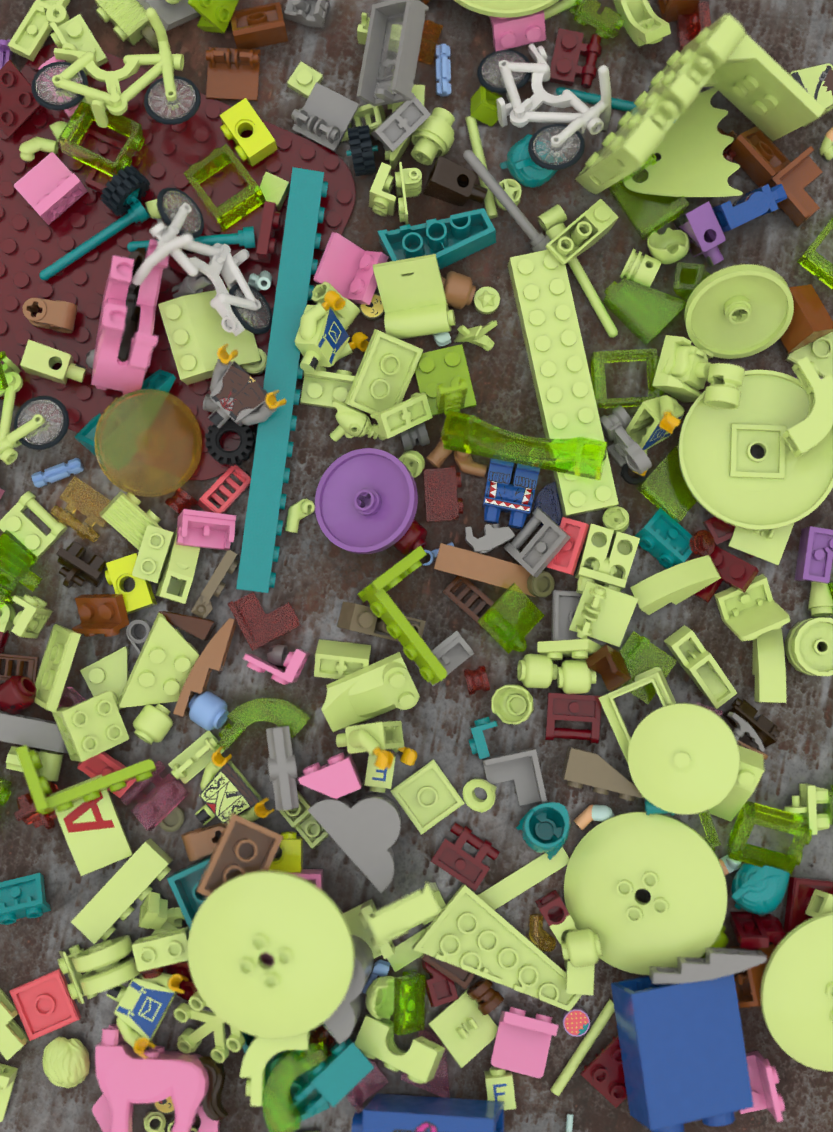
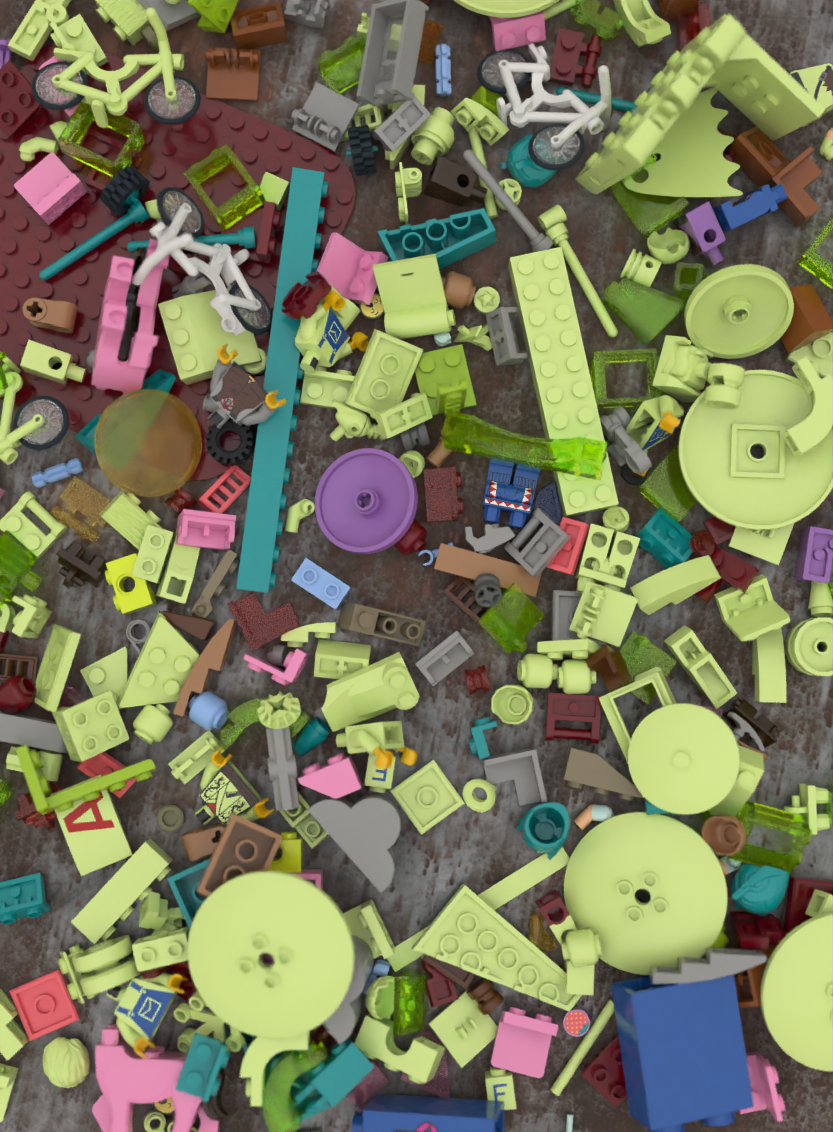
dark orange bracket [72,594,130,637] -> none
clear pink plate [120,760,189,831] -> none
neon yellow brick [220,98,278,167] -> none
light aqua arm [248,270,272,291] -> none
yellowish green plate [287,62,323,99] -> none
lime bracket [357,546,447,685] -> none
yellowish green piece [367,882,446,945] -> none
yellowish green bracket [369,162,396,217] -> none
dark red plate [430,822,500,891] -> none
medium nougat arm [454,445,487,478] -> none
olive tile [527,571,555,597] -> none
yellowish green slope [545,199,619,266] -> none
none -> teal bracket [175,1032,230,1102]
none -> yellowish green gear [257,691,301,729]
none -> dark red plate [281,271,332,320]
none -> yellowish green slope [281,622,337,647]
none -> light blue brick [291,558,352,610]
none -> teal cone [292,717,331,756]
none -> clear neon green bracket [317,35,365,94]
none -> yellowish green slope [451,98,509,146]
none -> dark grey wheel [474,573,502,607]
none -> light grey hinge [486,307,529,366]
none -> medium nougat hair [702,814,747,856]

